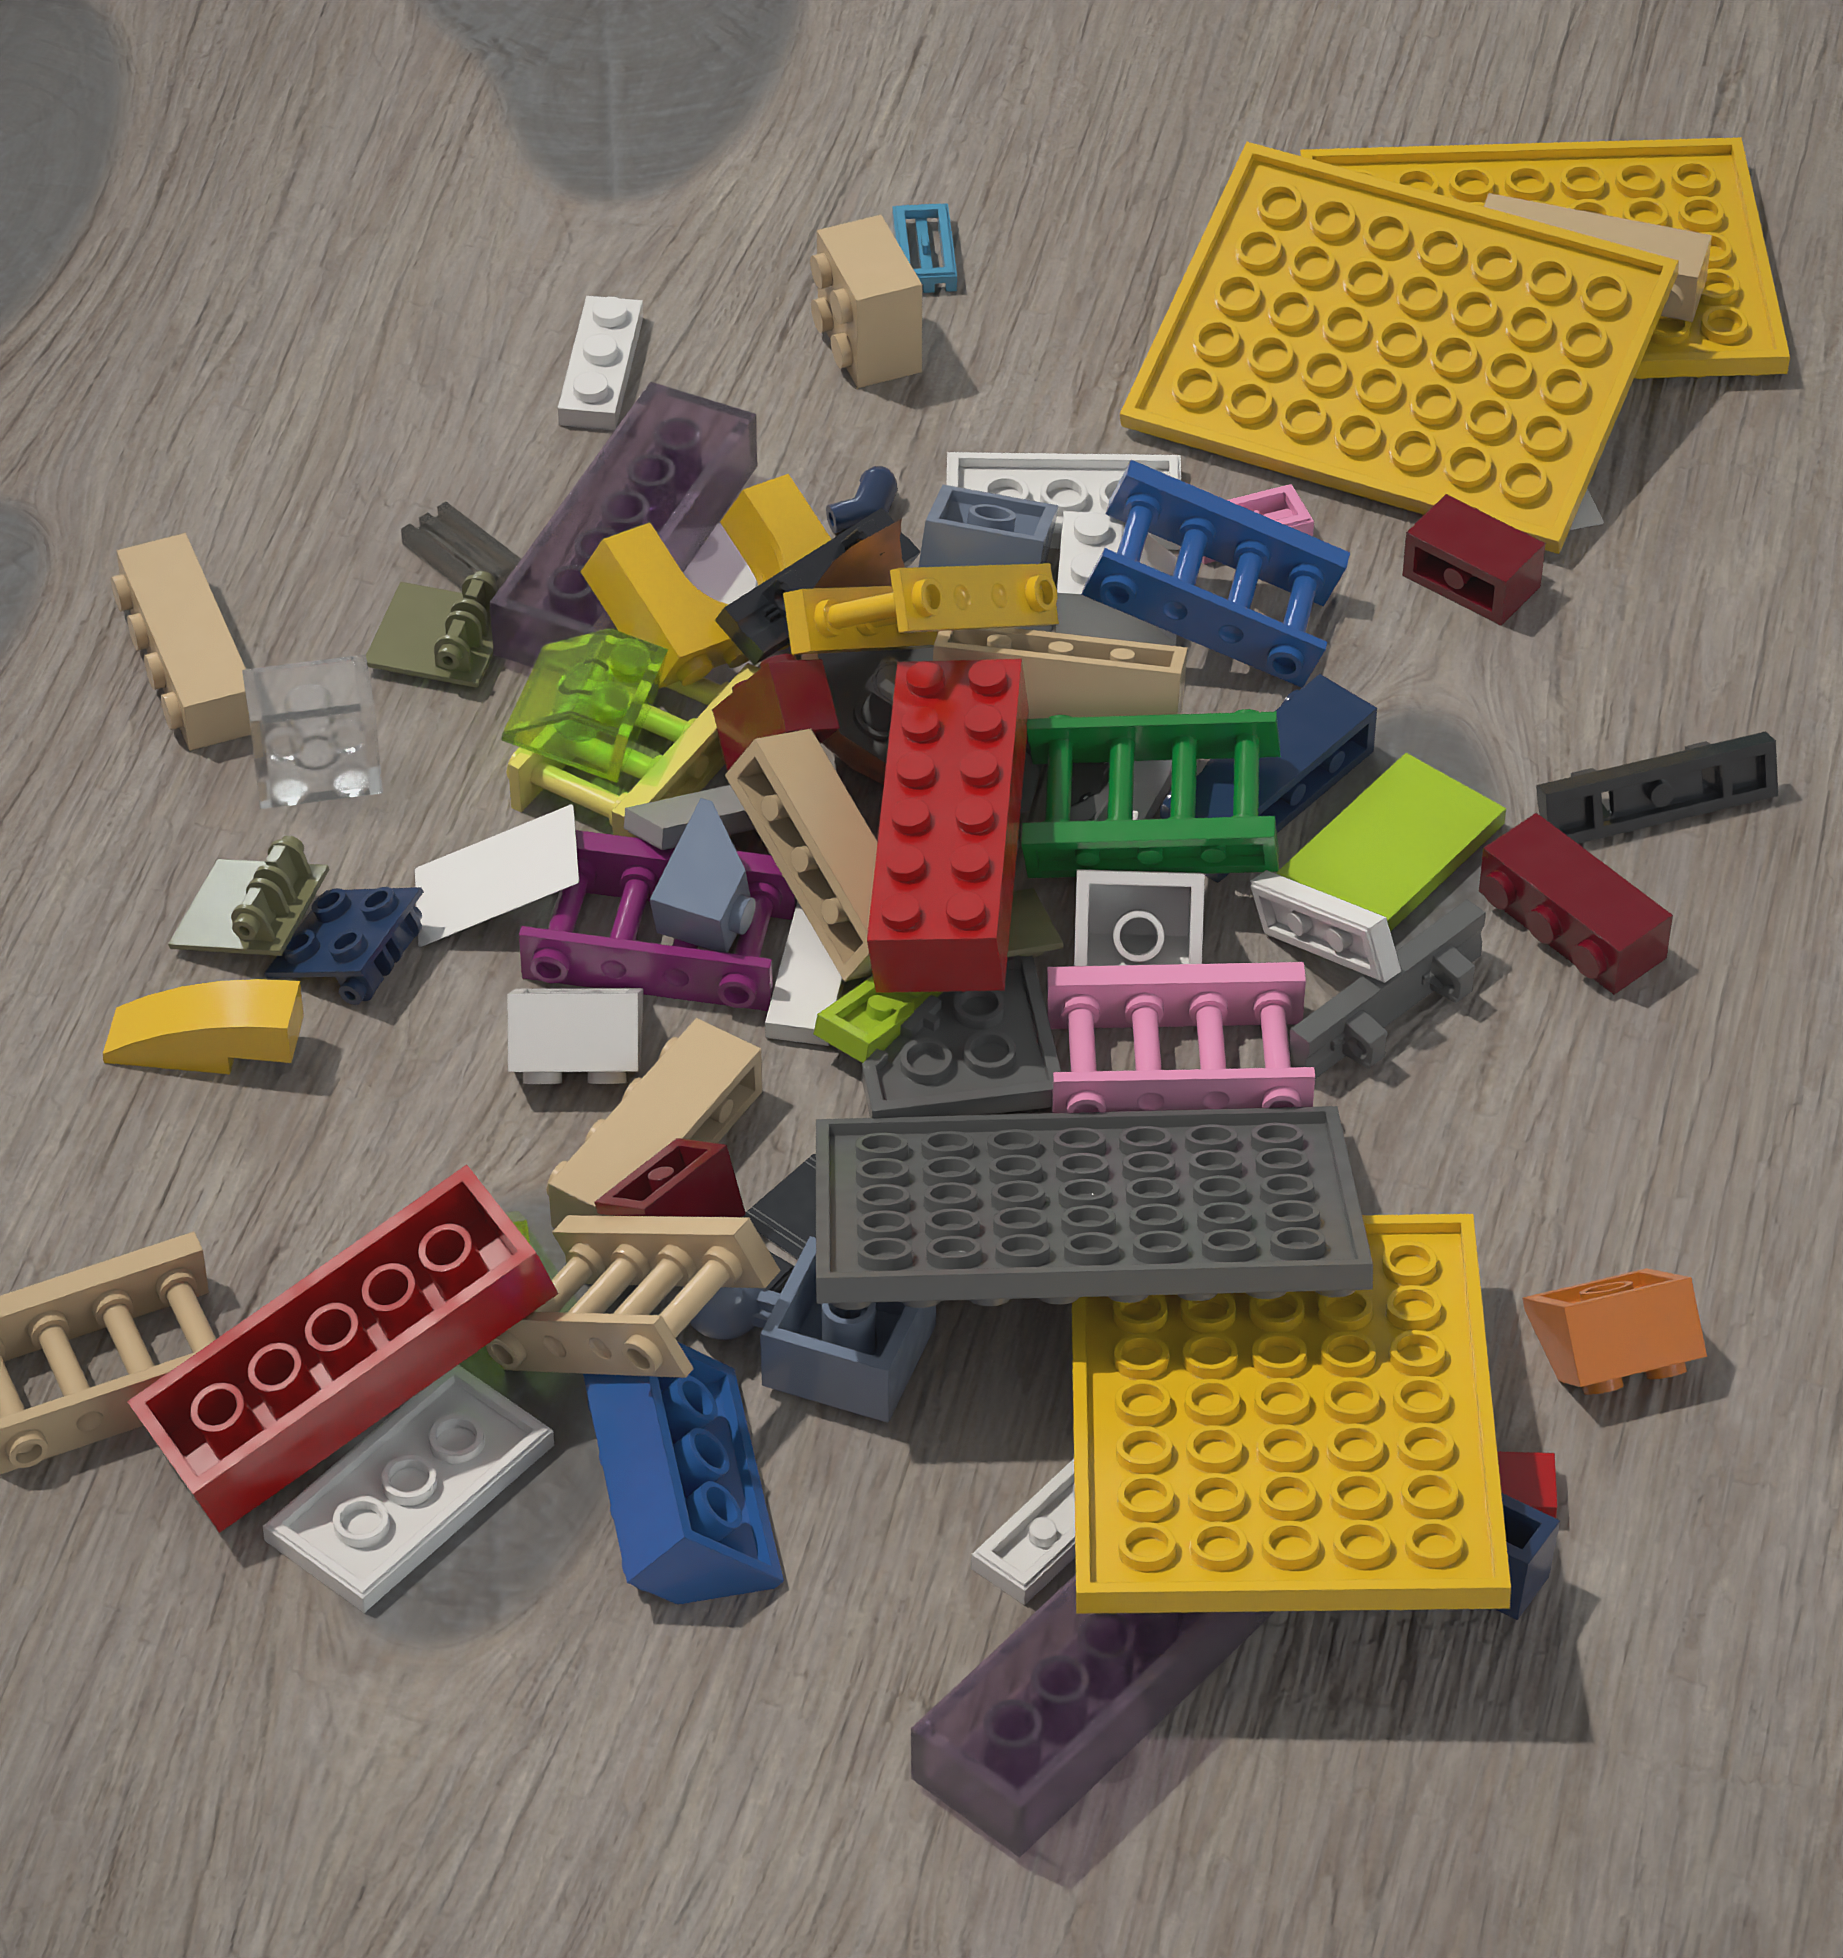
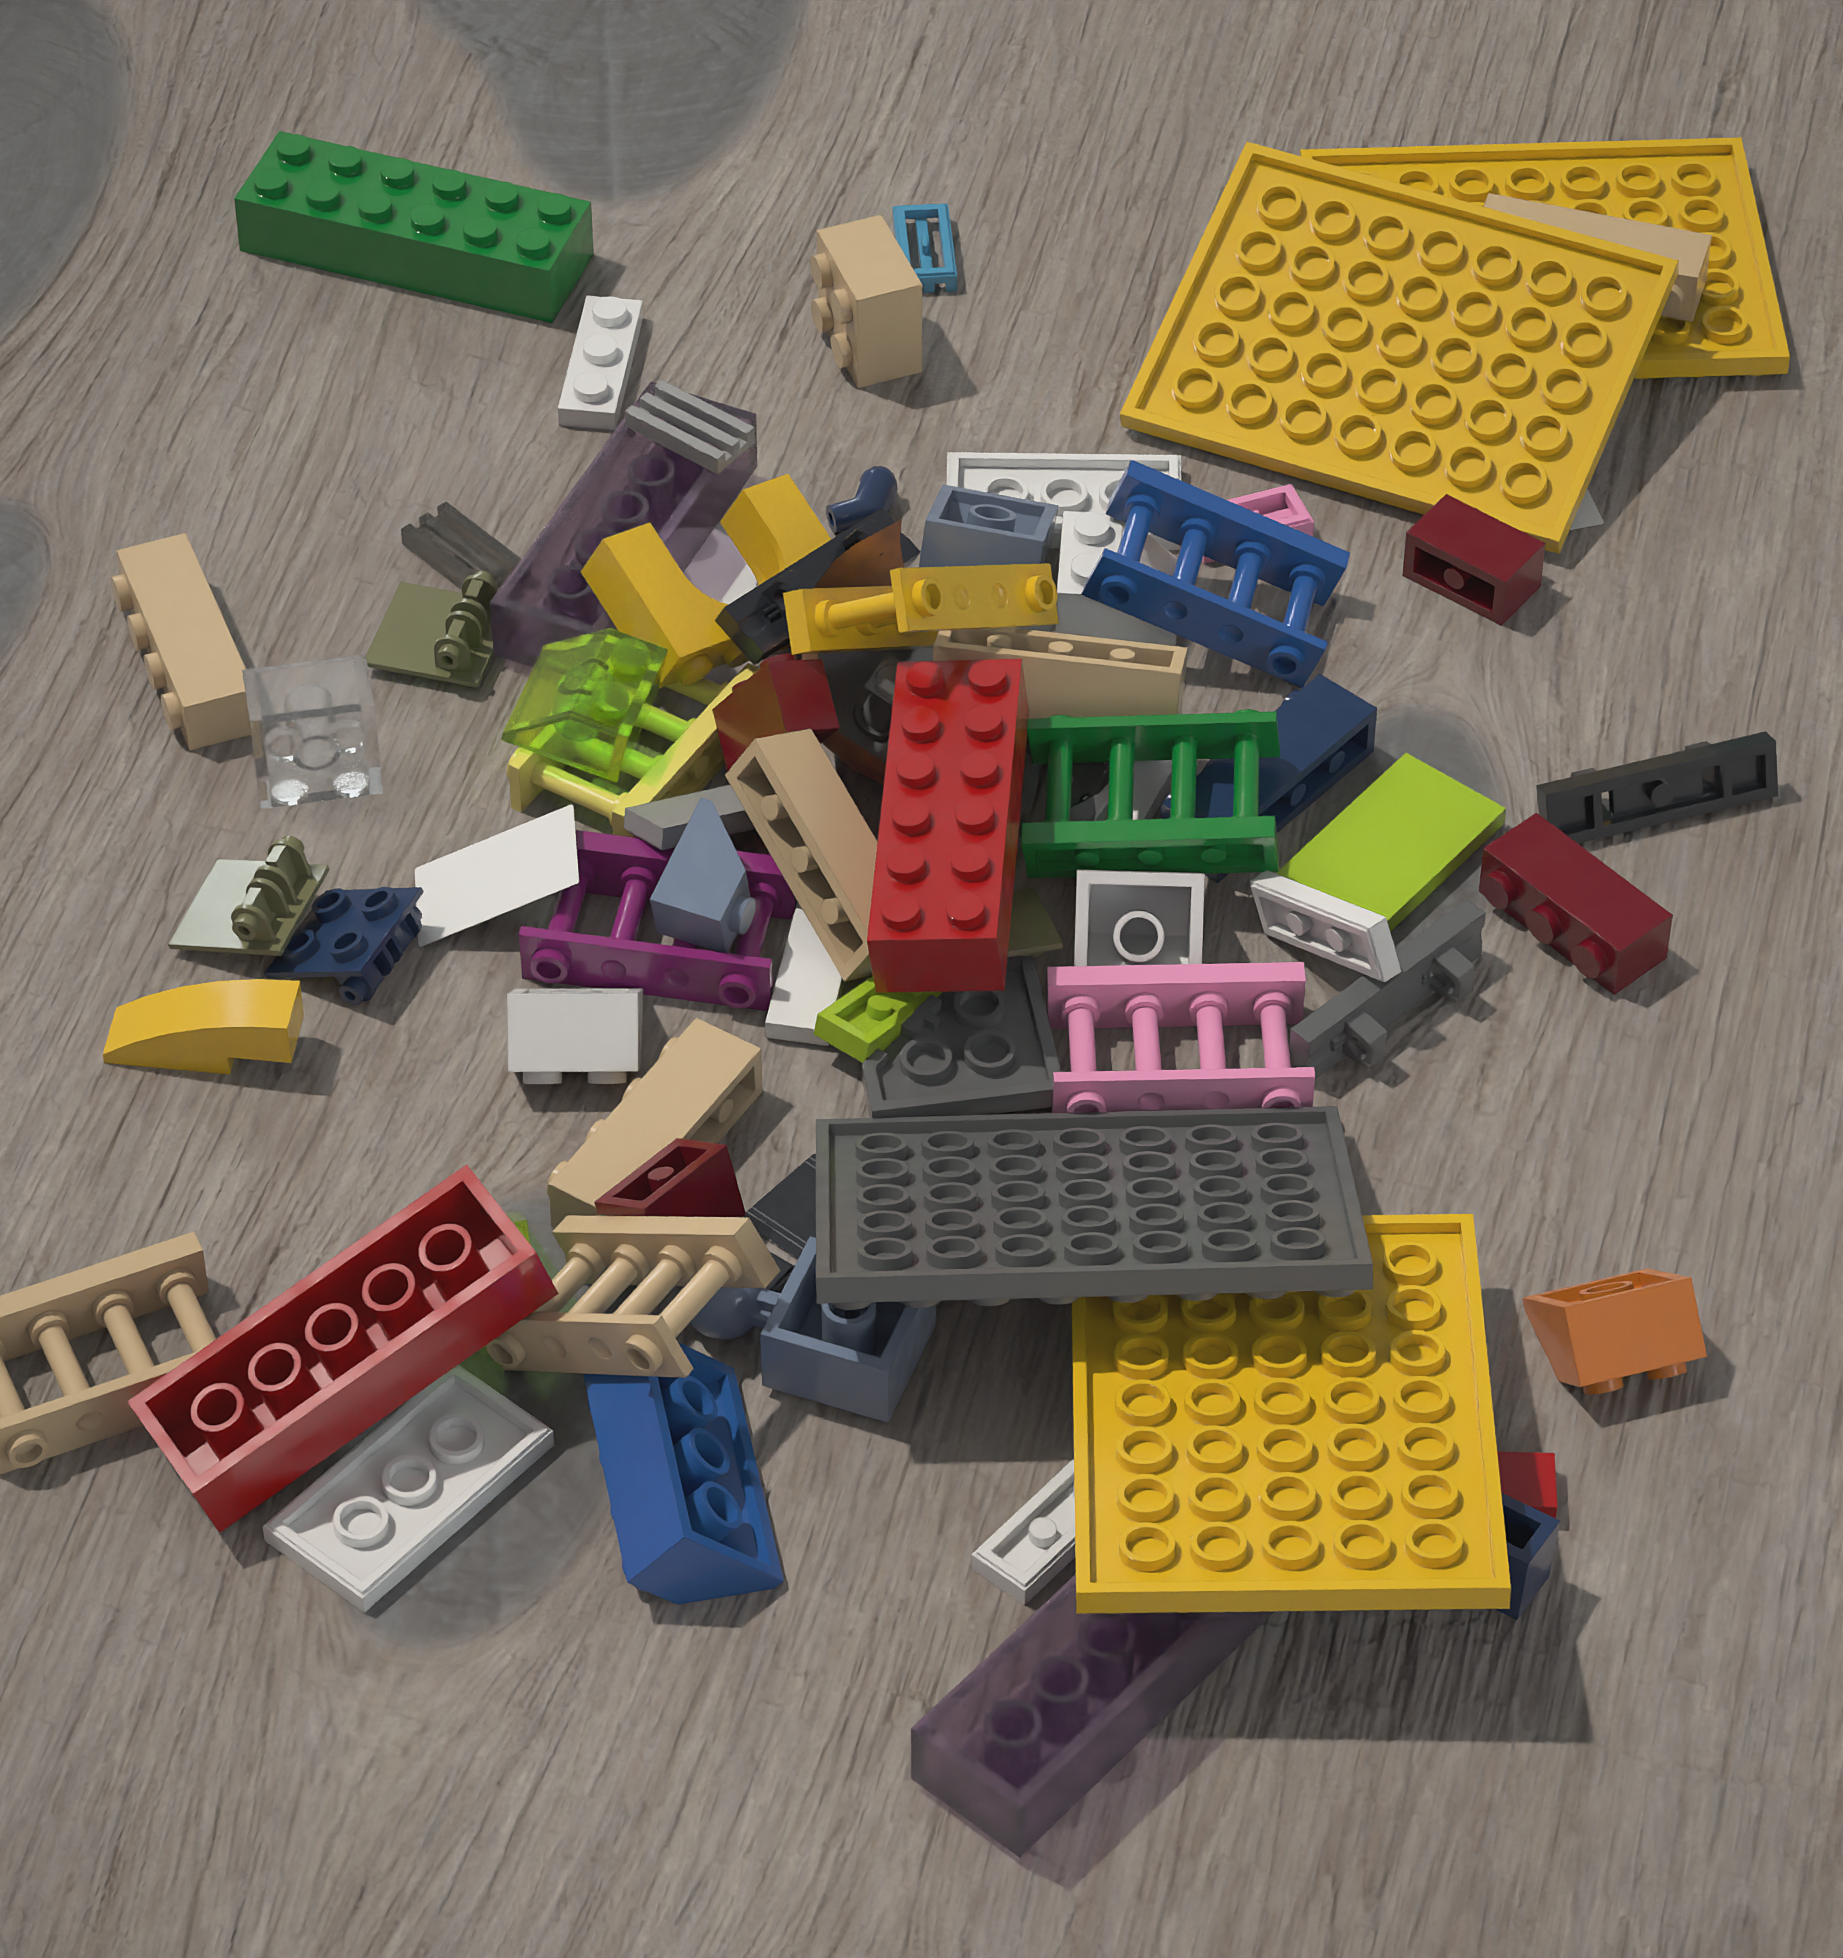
none -> green brick [234,131,594,323]
none -> light grey tile [625,380,755,474]

